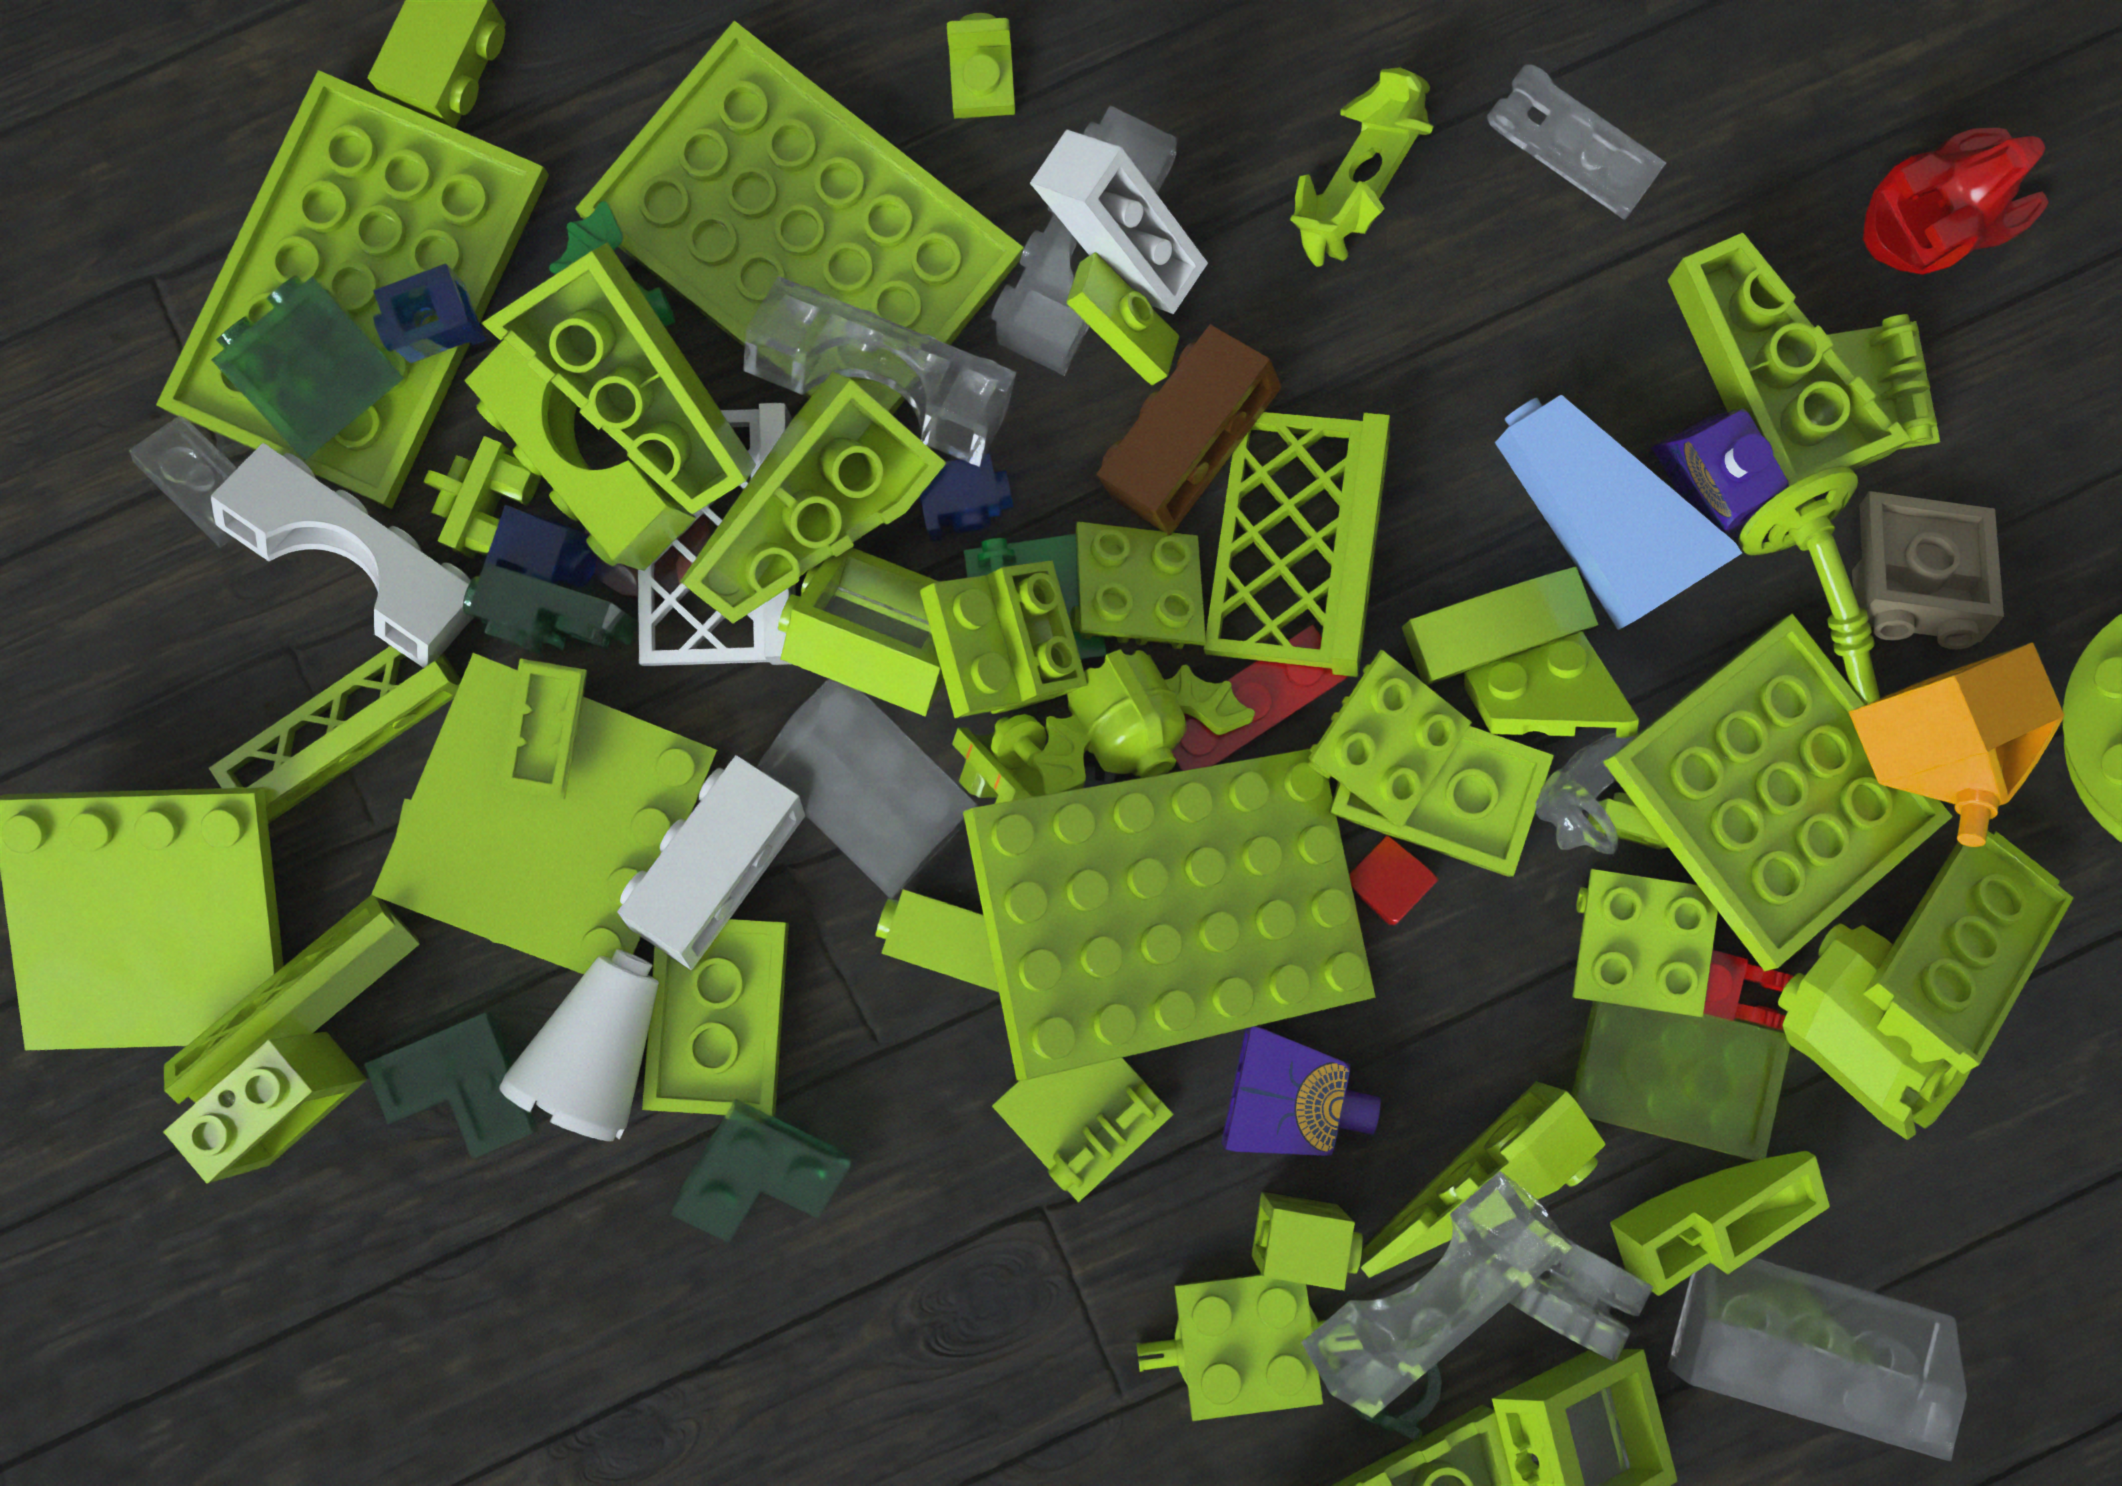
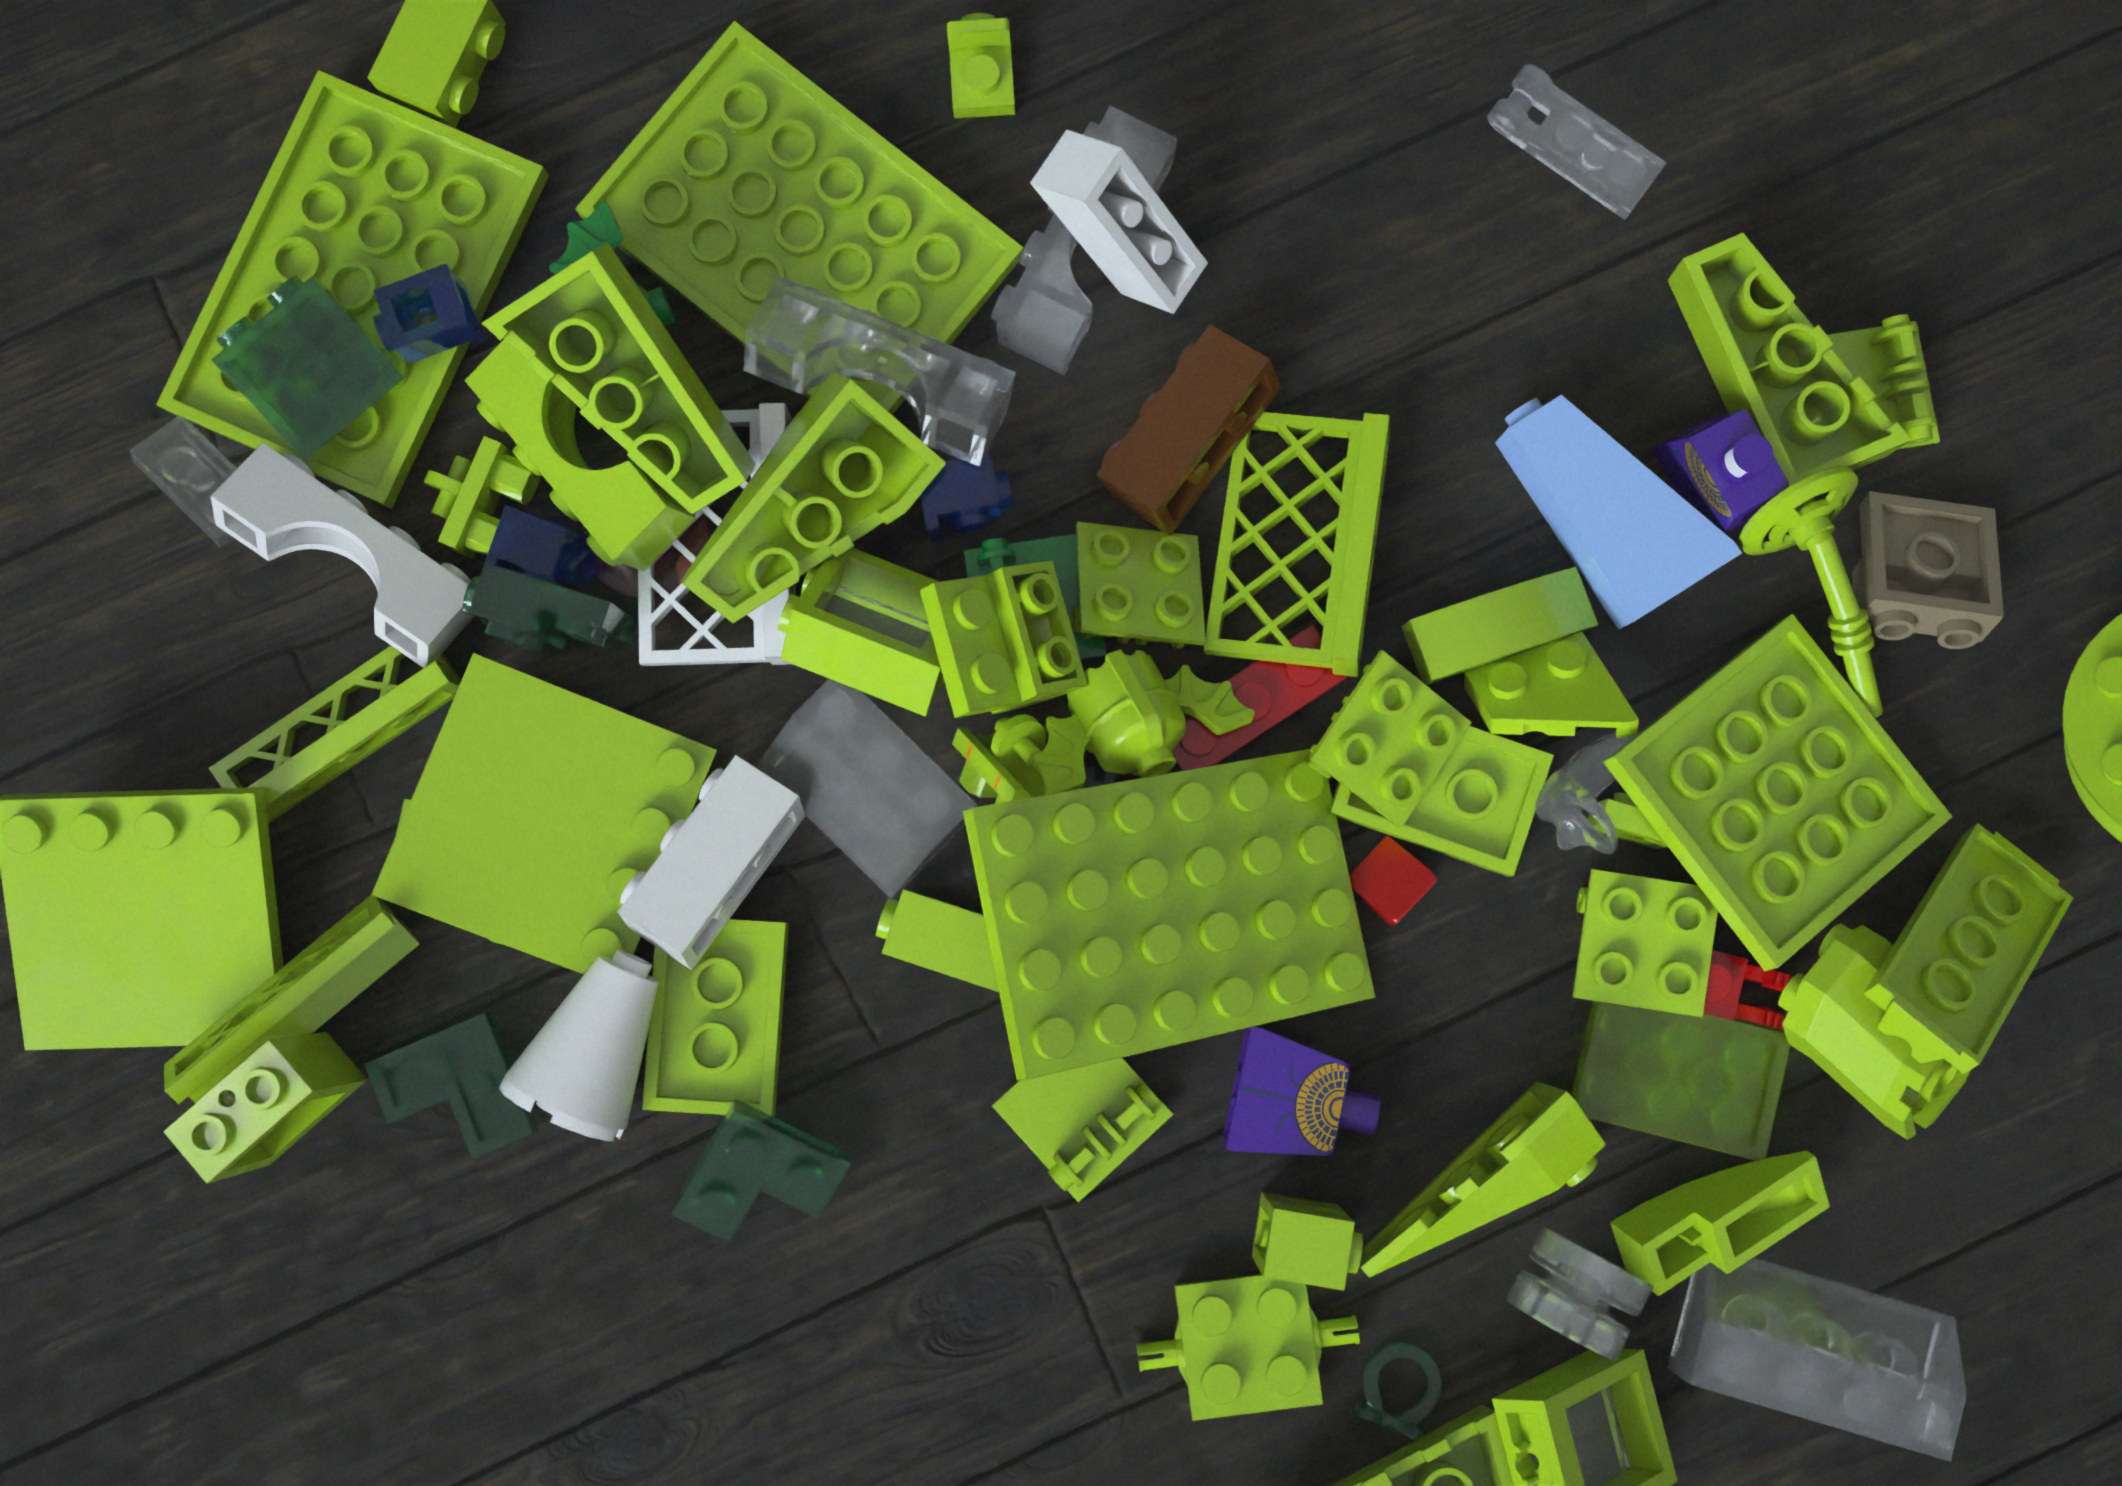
lime plate [497,658,587,799] -> none
lime plate [1066,252,1179,385] -> none
lime piece [1290,67,1434,267] -> none
clear arch [1301,1171,1573,1418] -> none
light orange piece [1849,642,2065,847] -> none
red piece [1863,127,2049,275] -> none

